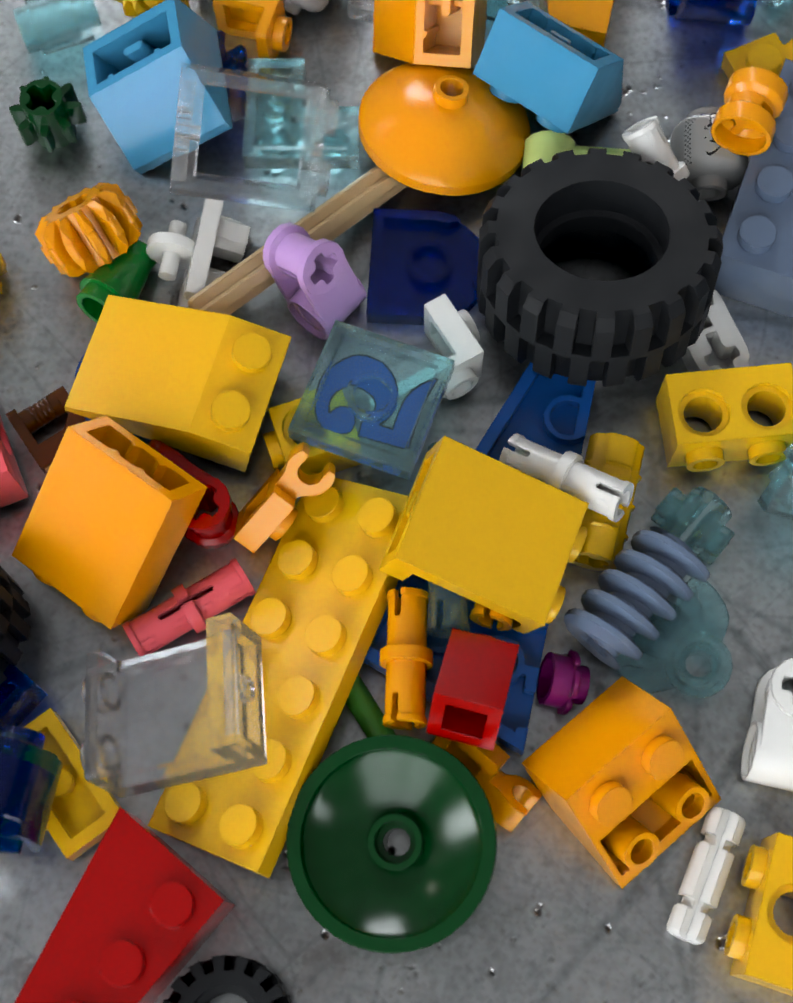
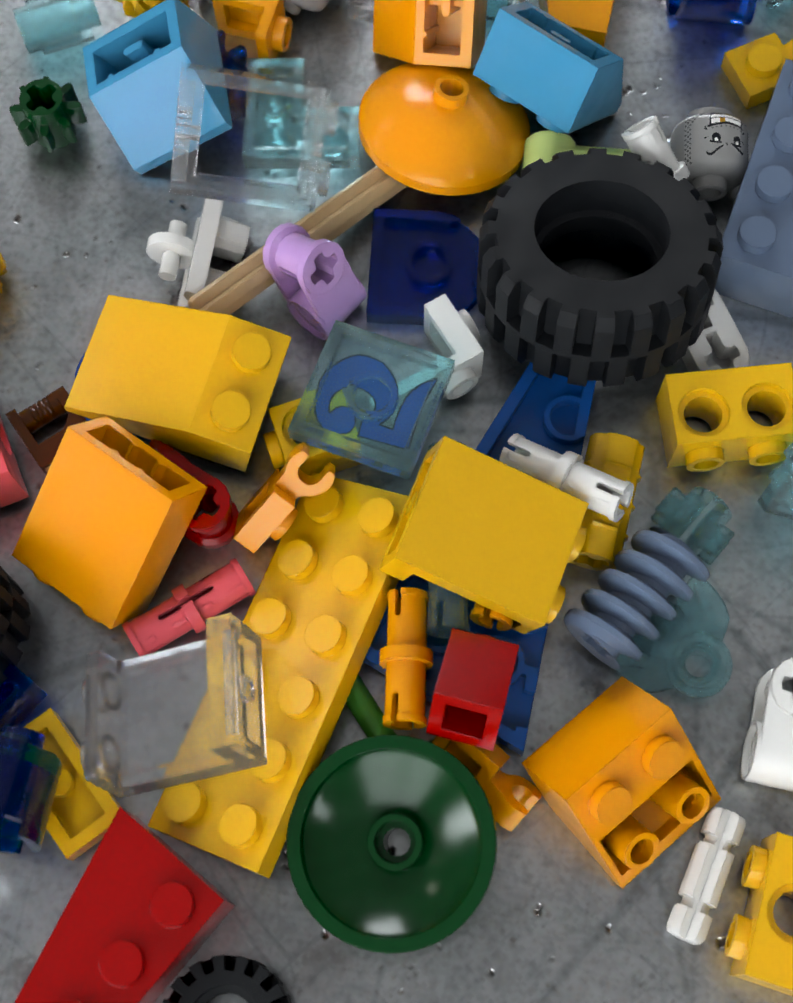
light orange gear [35,183,143,277] -> none
green cone [76,240,157,323] -> none
magenta plate [536,650,590,715] -> none
light orange wheel [711,67,788,156] -> none

